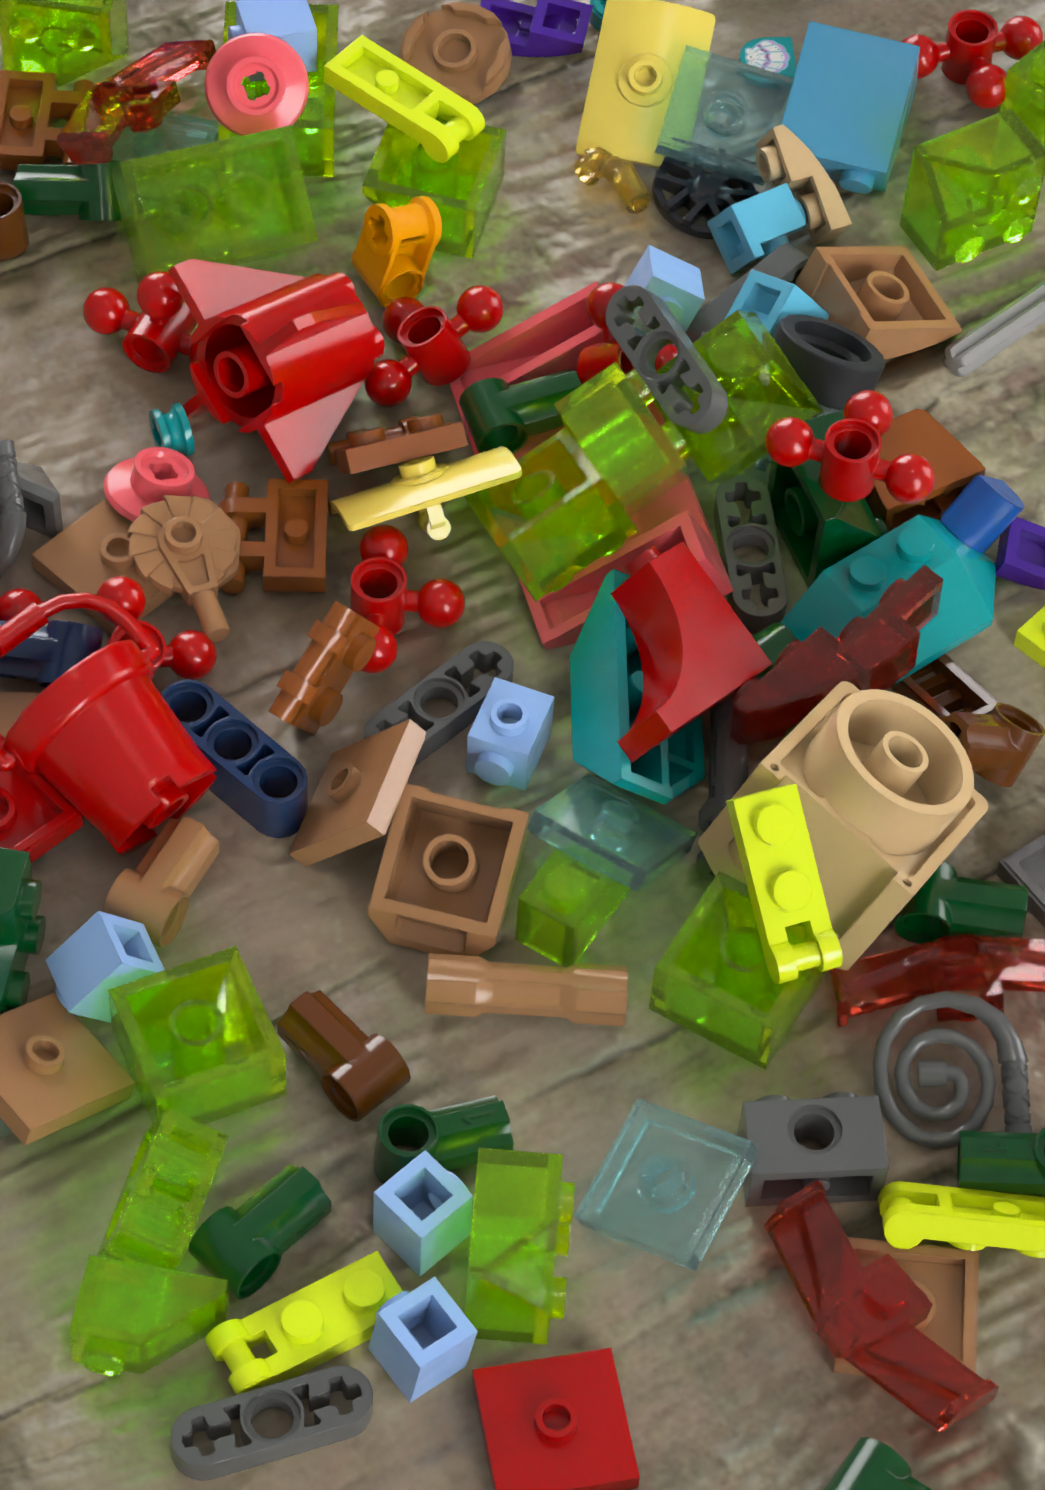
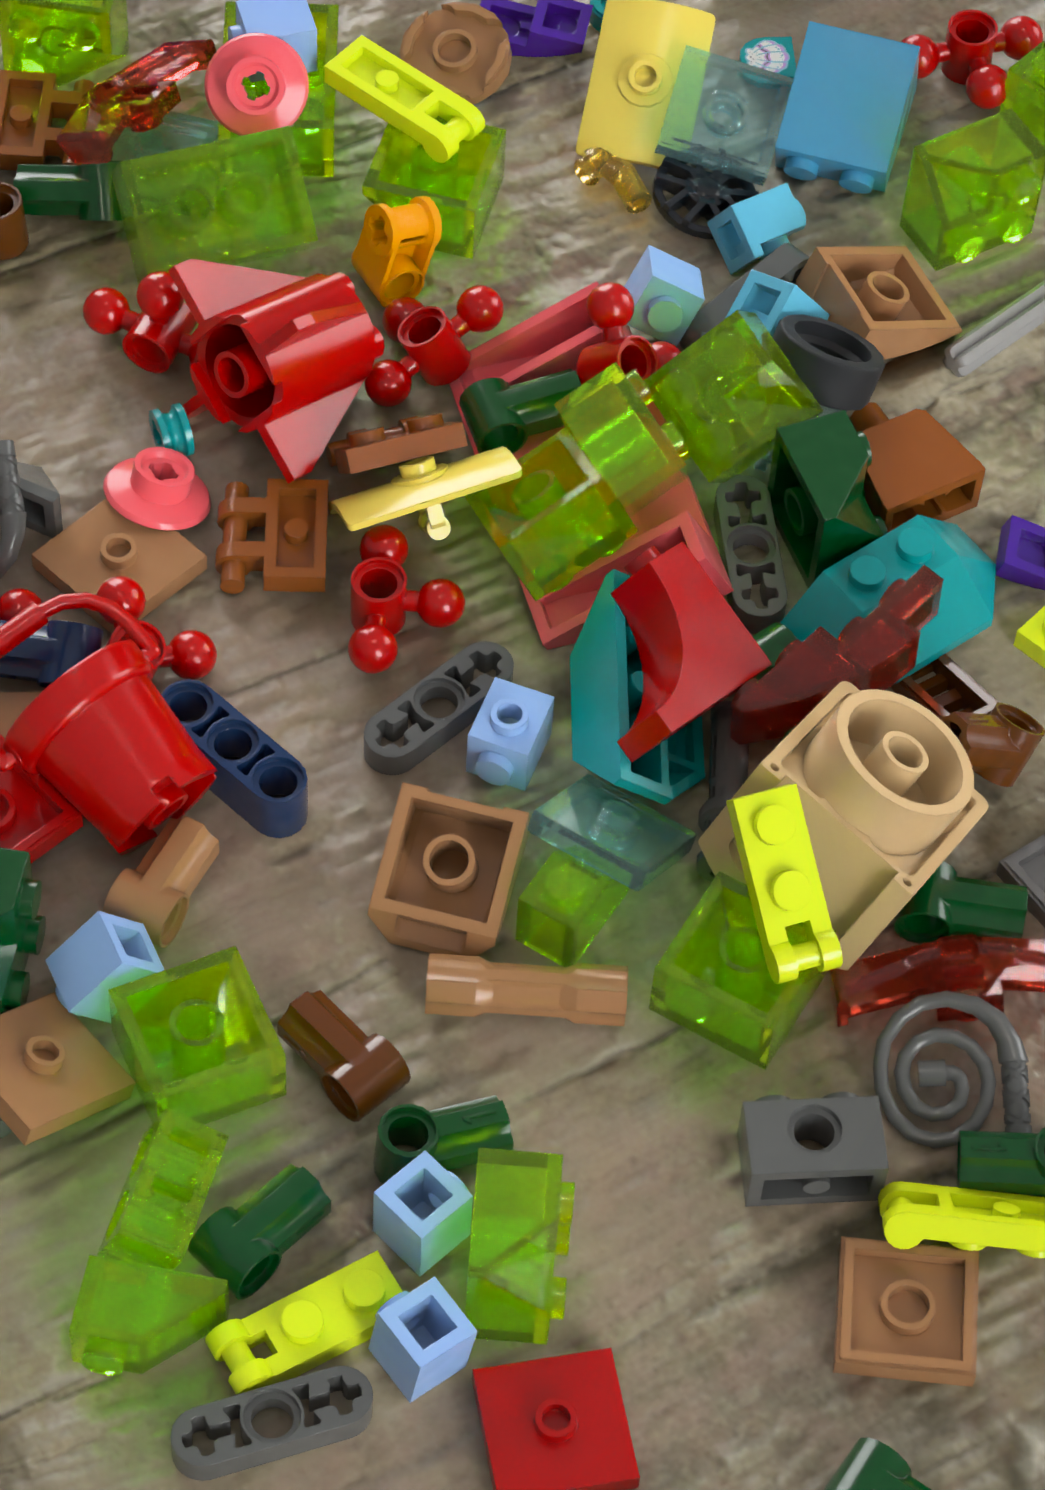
medium nougat piece [127,495,241,642] -> none
dark orange plate [269,601,380,736] -> none
medium nougat plate [289,719,426,866] -> none
clear light blue plate [574,1098,759,1271] -> none
dark grey beam [605,285,728,434] -> none
tan slope [756,124,852,245] -> none
clear red plate [764,1180,999,1433] -> none
red piece [765,390,935,504] -> none
blue brick [940,475,1025,553] -> none

